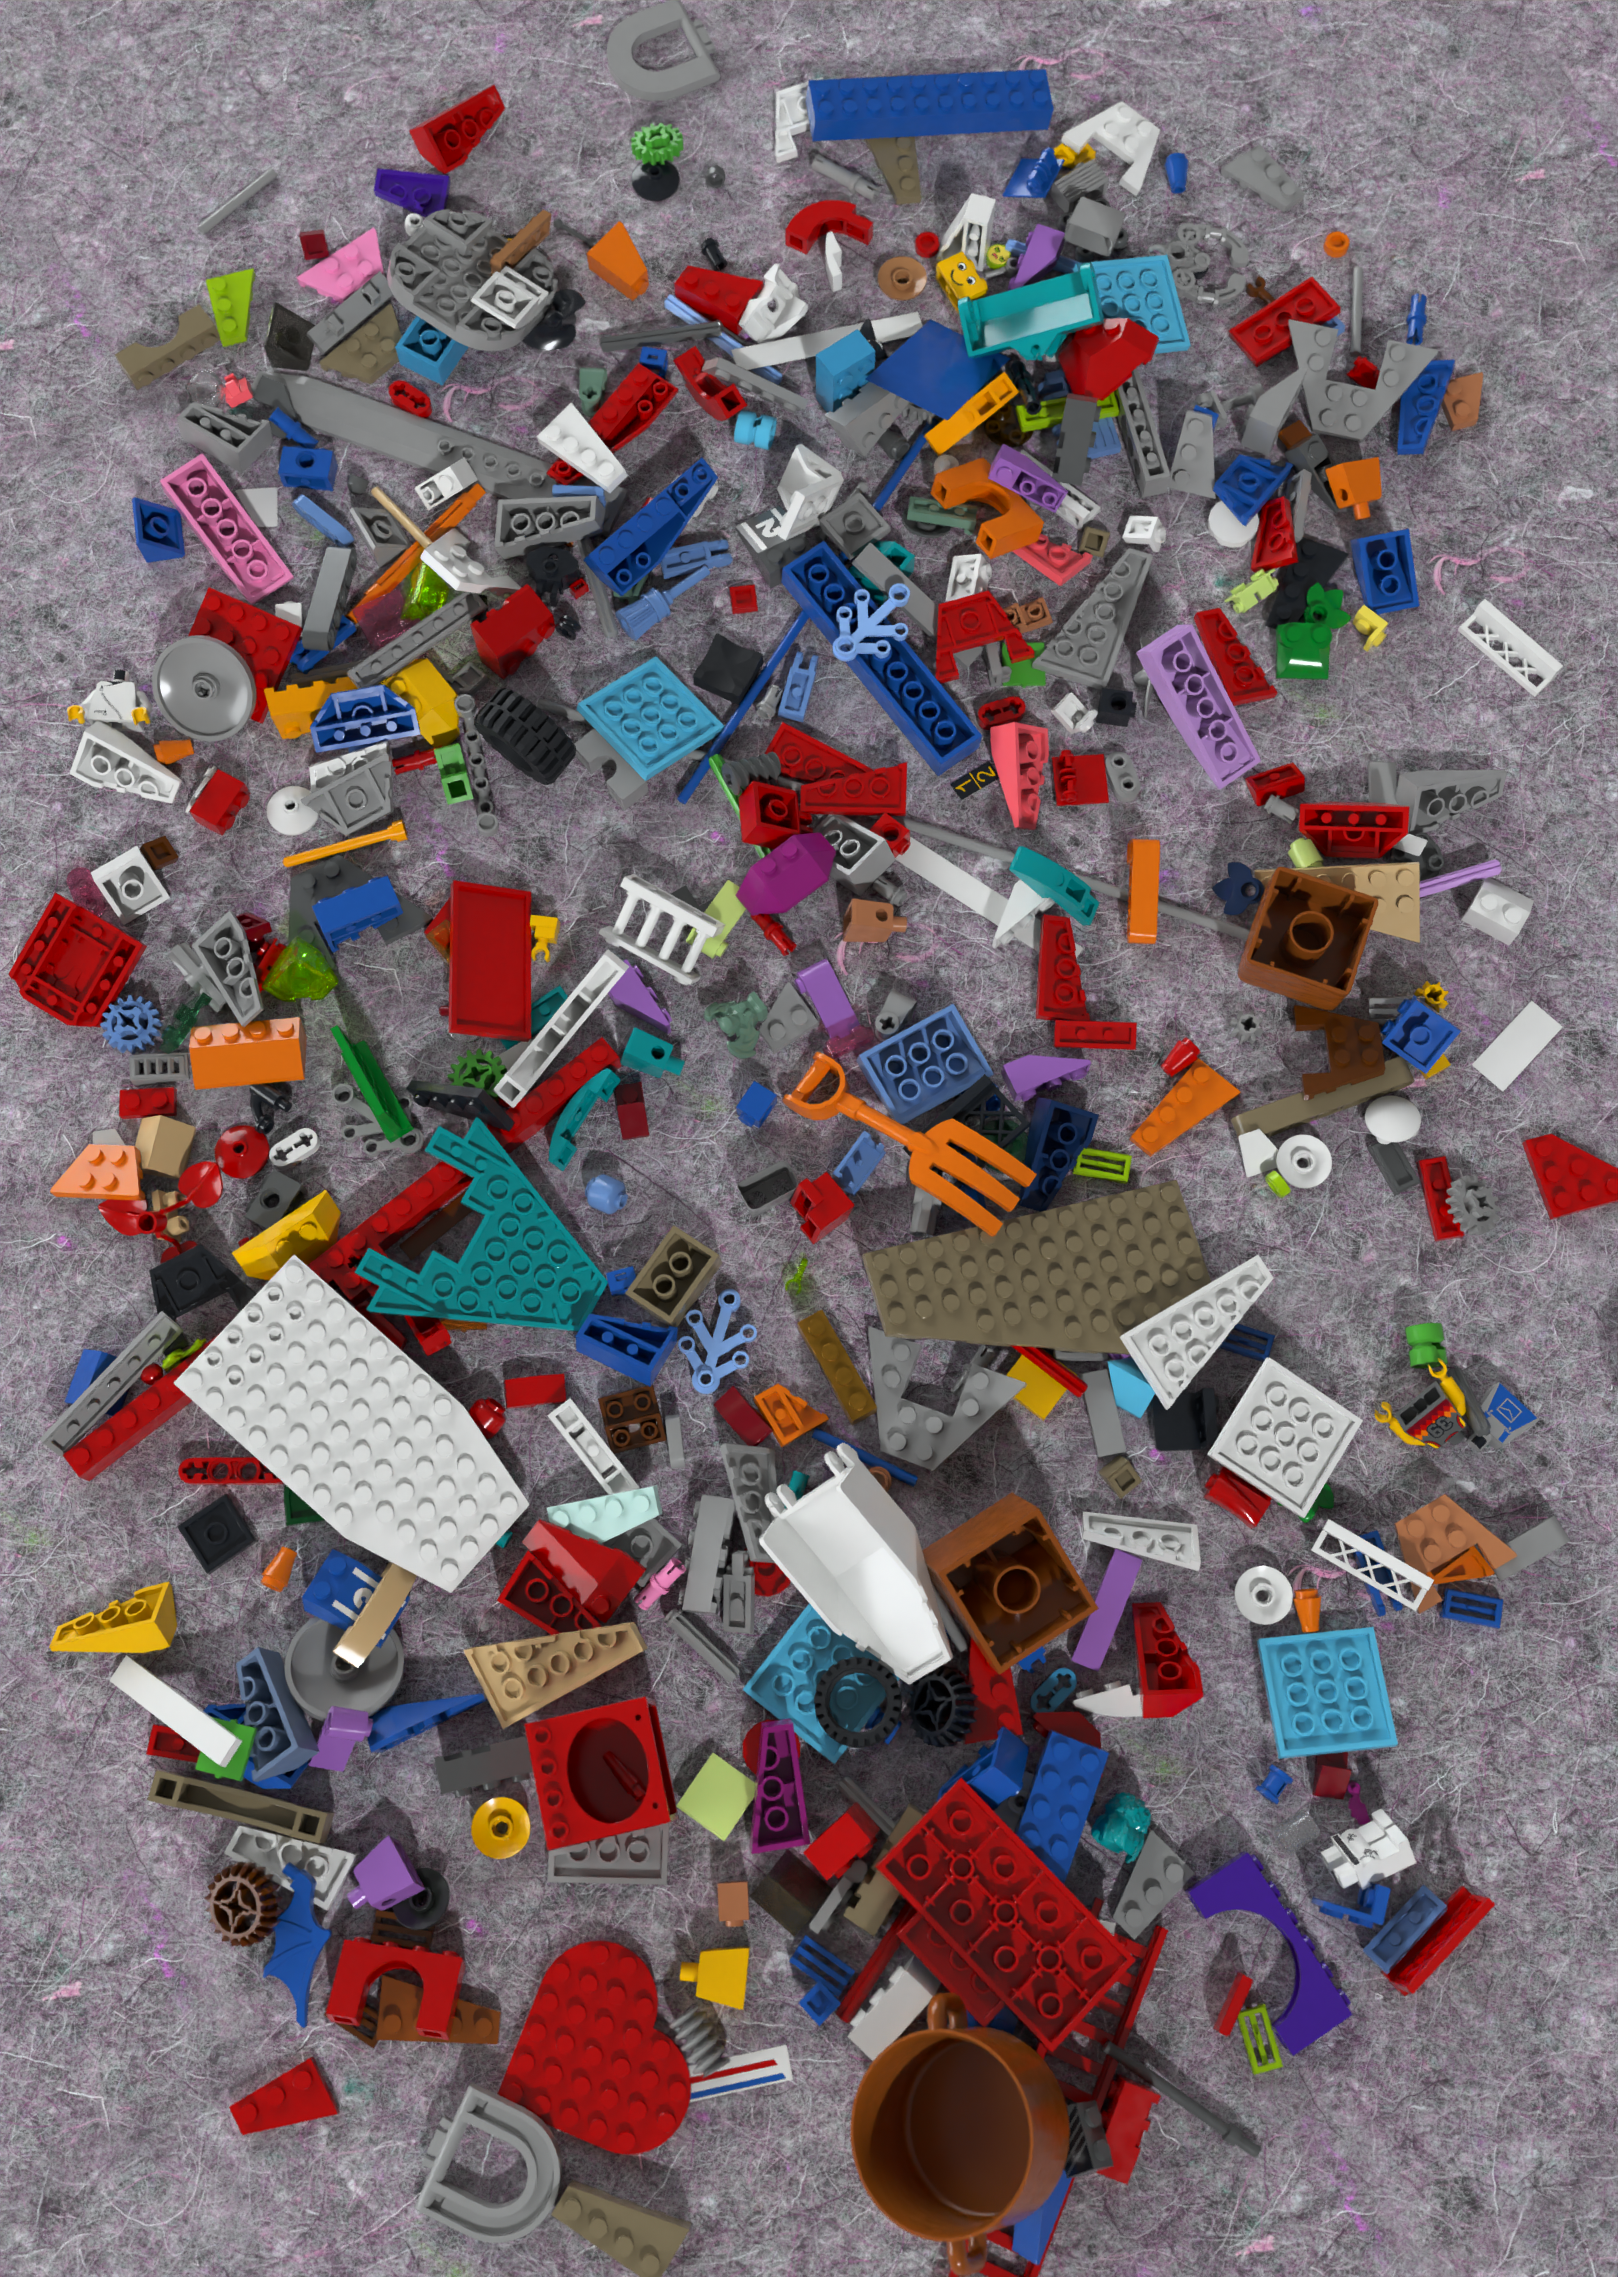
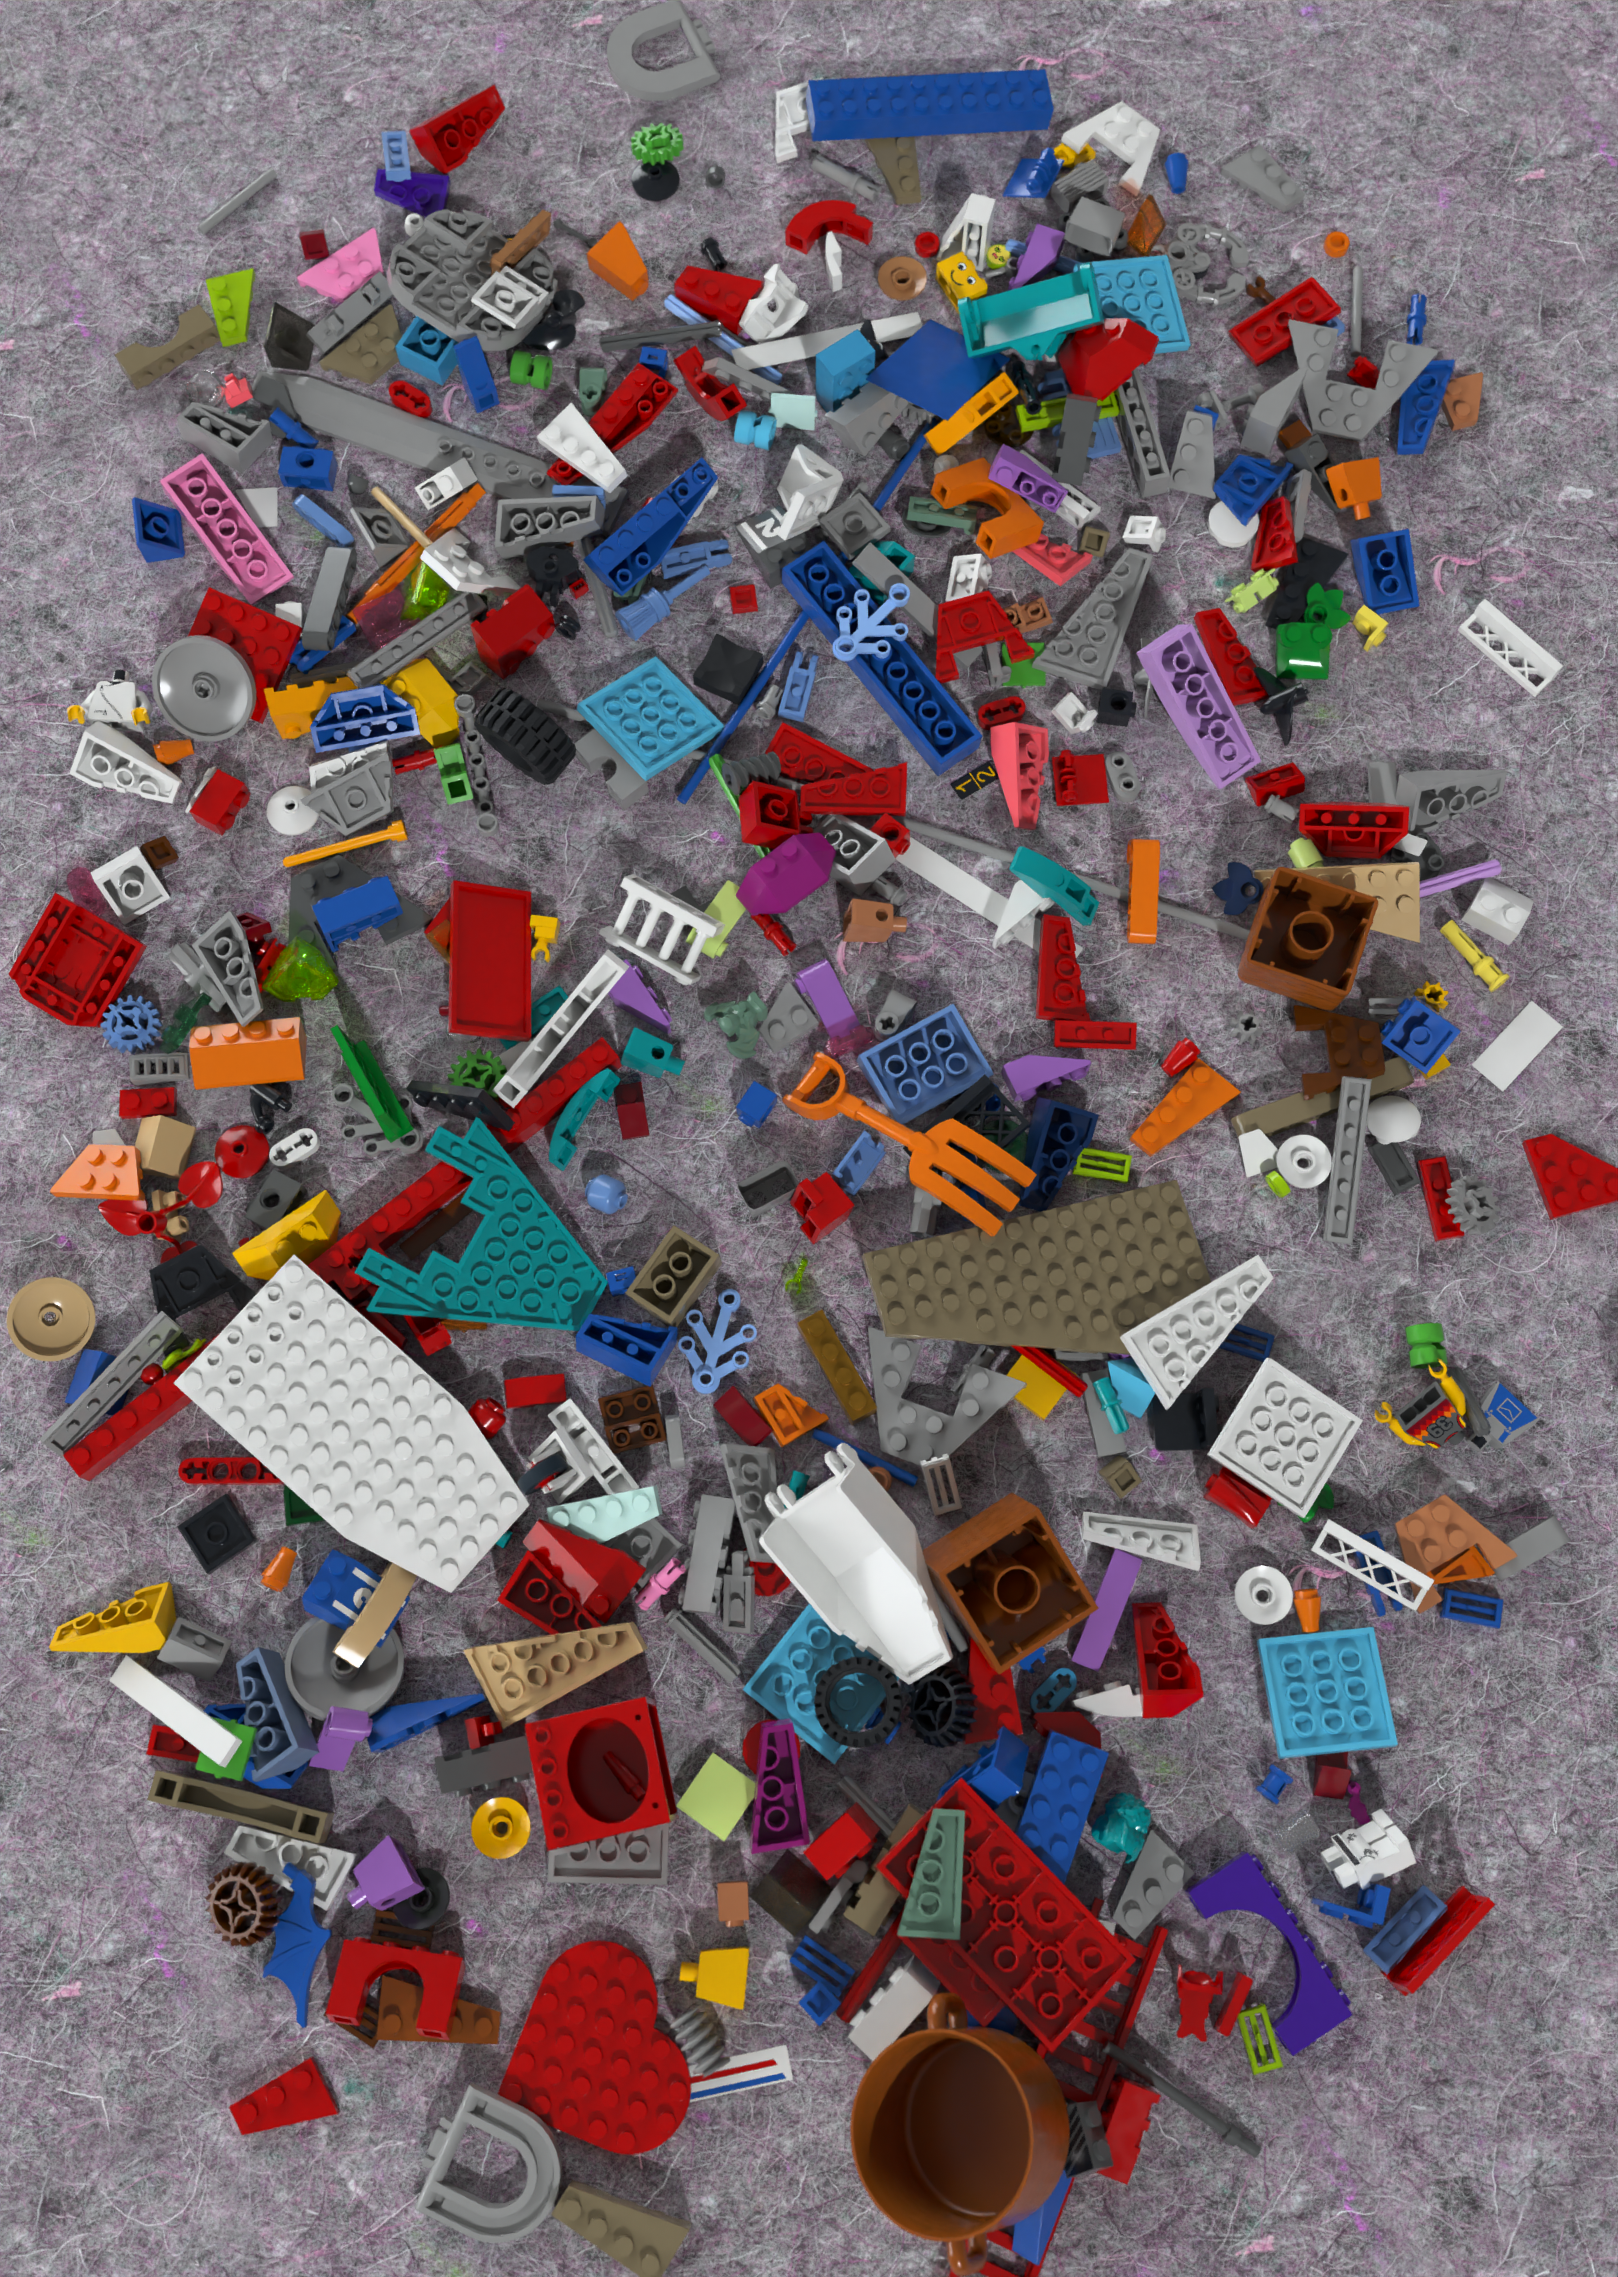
none -> tan dish [6,1277,95,1361]
none -> light grey panel [157,1617,231,1682]
none -> medium blue plate [381,131,411,182]
none -> blue slope [453,336,500,414]
none -> red tile [464,1715,503,1750]
none -> bright green wheel [510,350,553,390]
none -> white plate [518,1427,594,1505]
none -> light aqua piece [768,393,818,430]
none -> sand green wing [897,1808,965,1940]
none -> white tile [920,1454,962,1516]
none -> teal axle [1092,1377,1130,1434]
none -> clear orange slope [1127,194,1167,257]
none -> red hair [1176,1964,1223,2042]
none -> black piece [1253,667,1309,746]
none -> light grey tile [1323,1076,1372,1244]
none -> light yellow pin [1440,920,1510,993]

